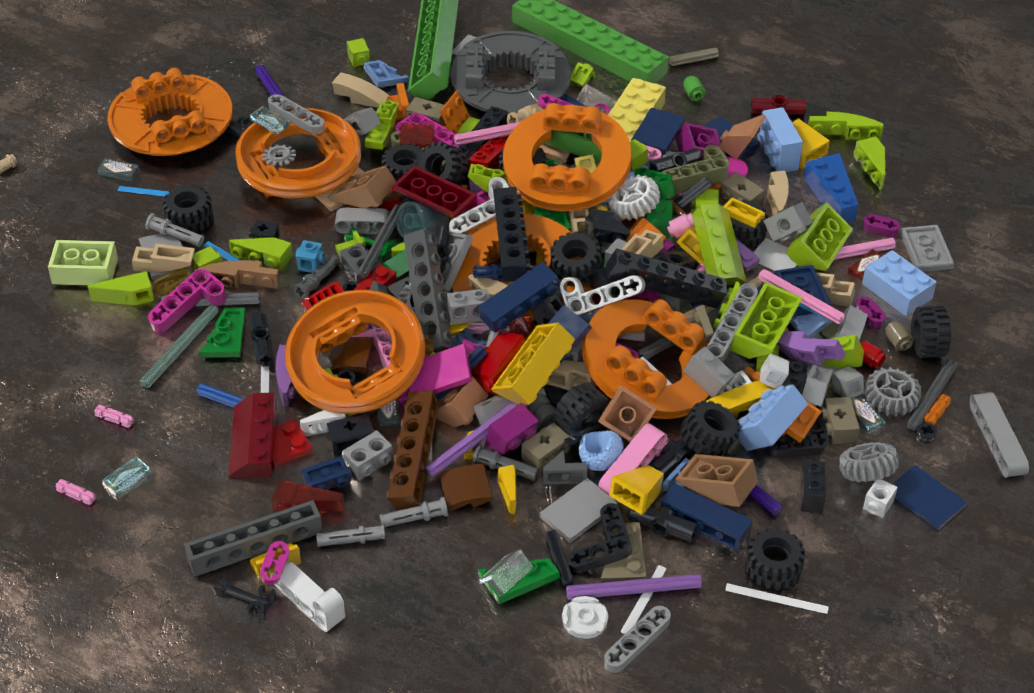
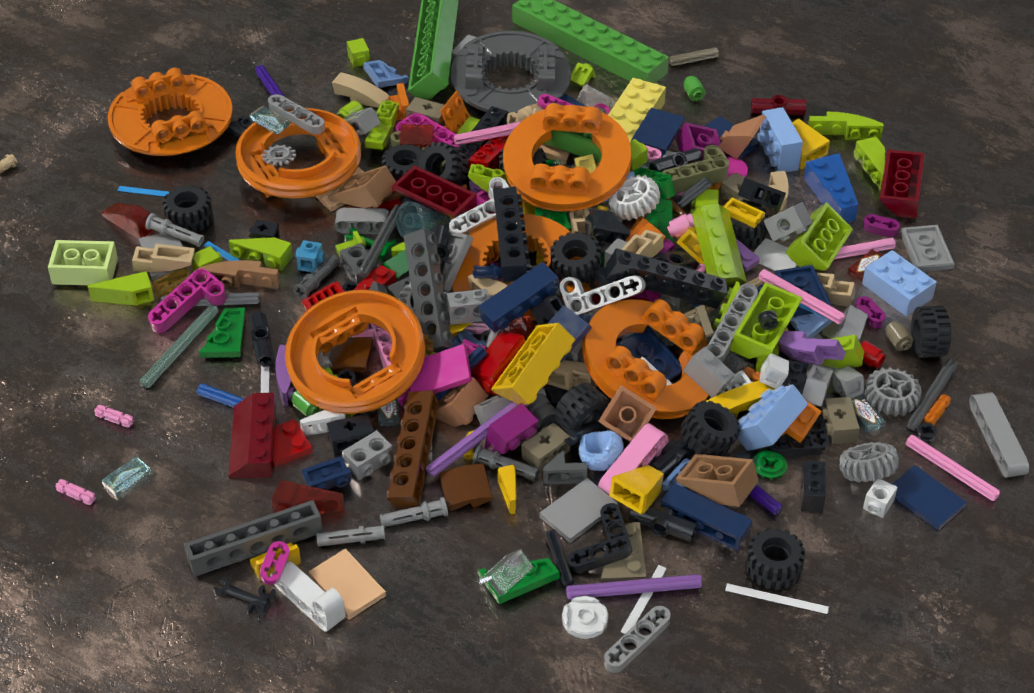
clear light blue tile [97,158,139,181] -> none
none -> clear red slope [101,203,154,239]
none -> bright green brick [291,390,321,417]
none -> light nougat tile [308,548,386,620]
none -> lime brick [337,100,363,119]
none -> dark blue tile [616,325,682,382]
none -> black brick [738,177,786,211]
none -> green gear [753,451,787,480]
none -> black bush [758,310,779,330]
none -> dark red slope [880,149,925,219]
none -> bright pink axle [906,435,1000,501]

